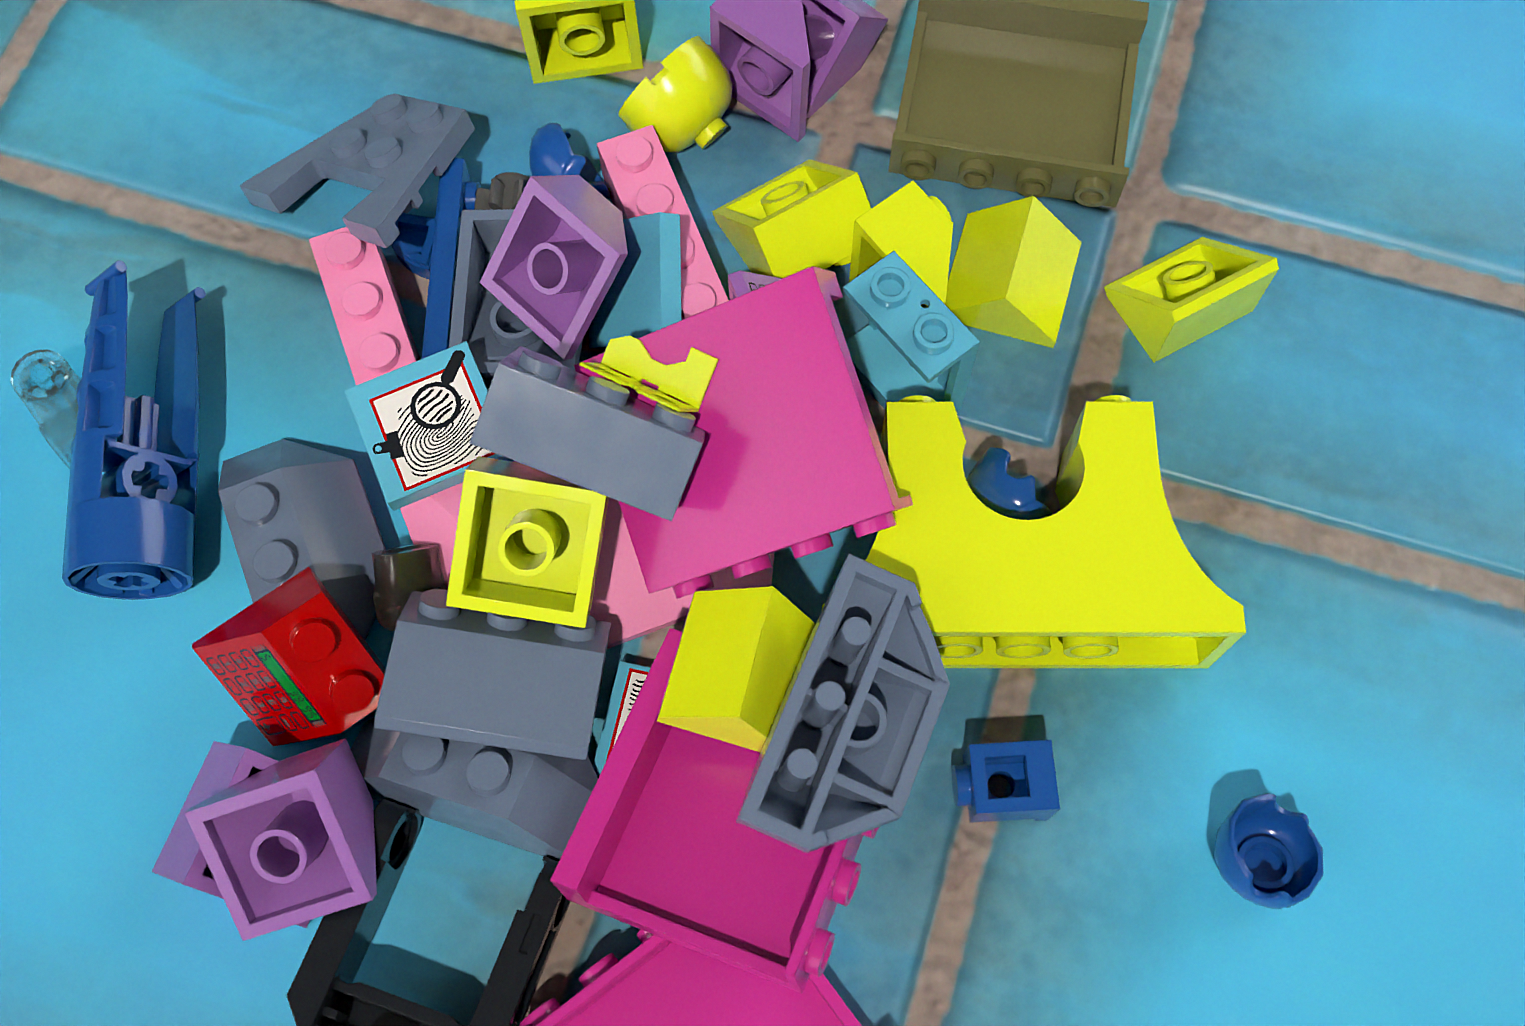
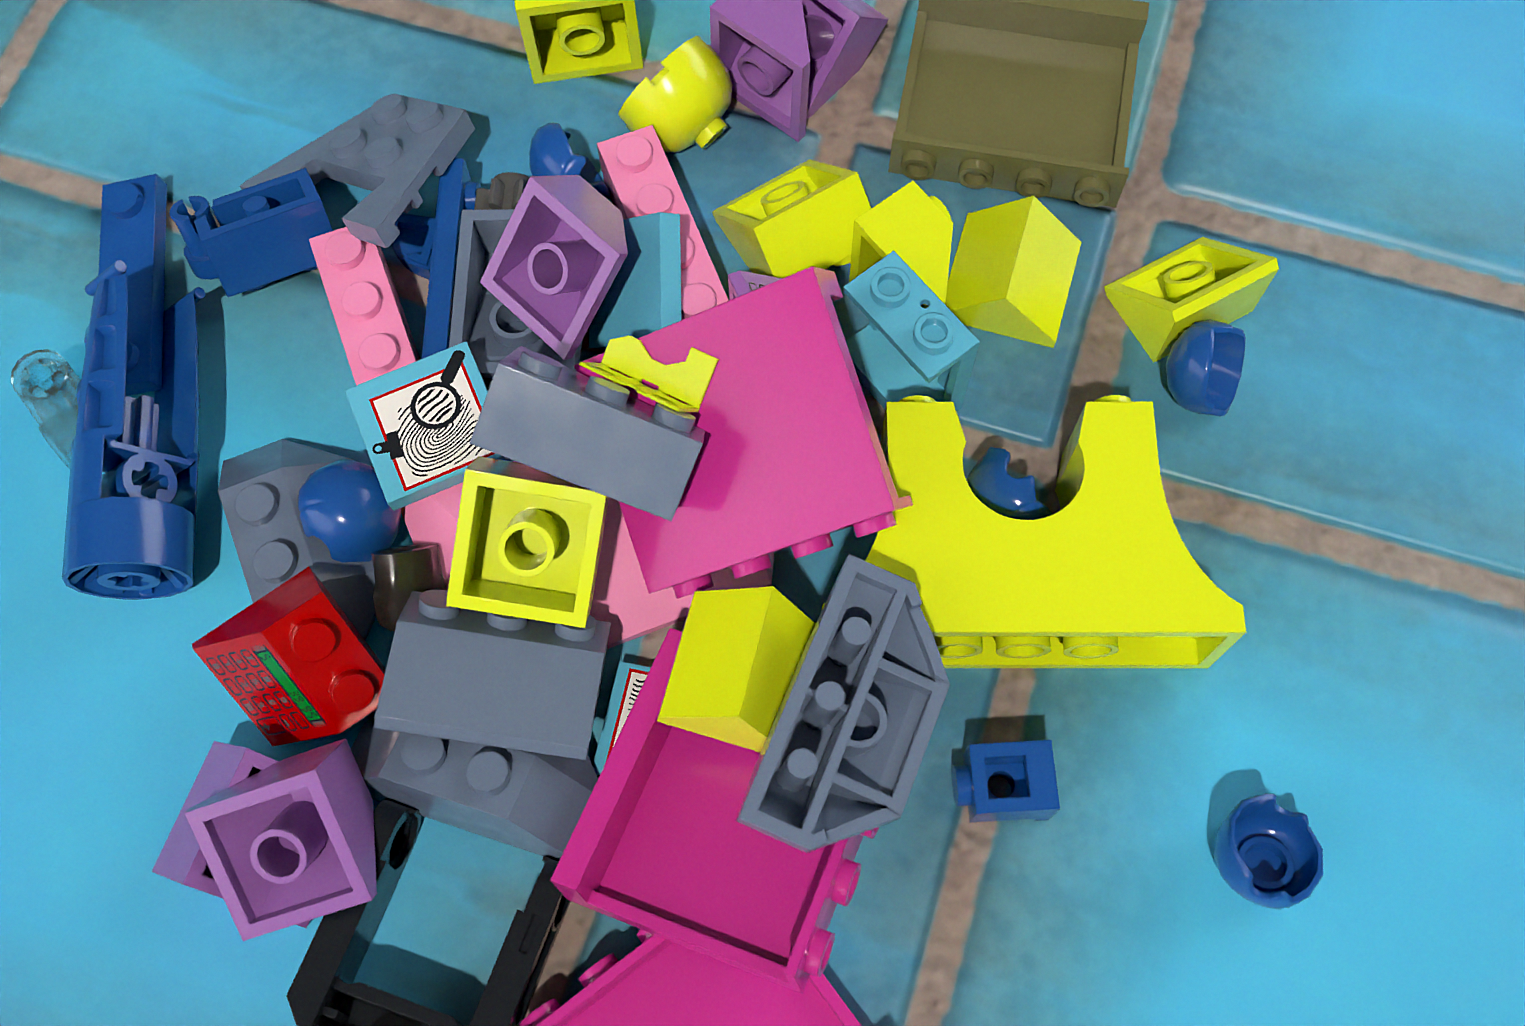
none -> blue plate [98,174,167,396]
none -> blue hinge [169,168,333,297]
none -> blue hair [298,459,401,563]
none -> blue hair [1166,320,1246,416]

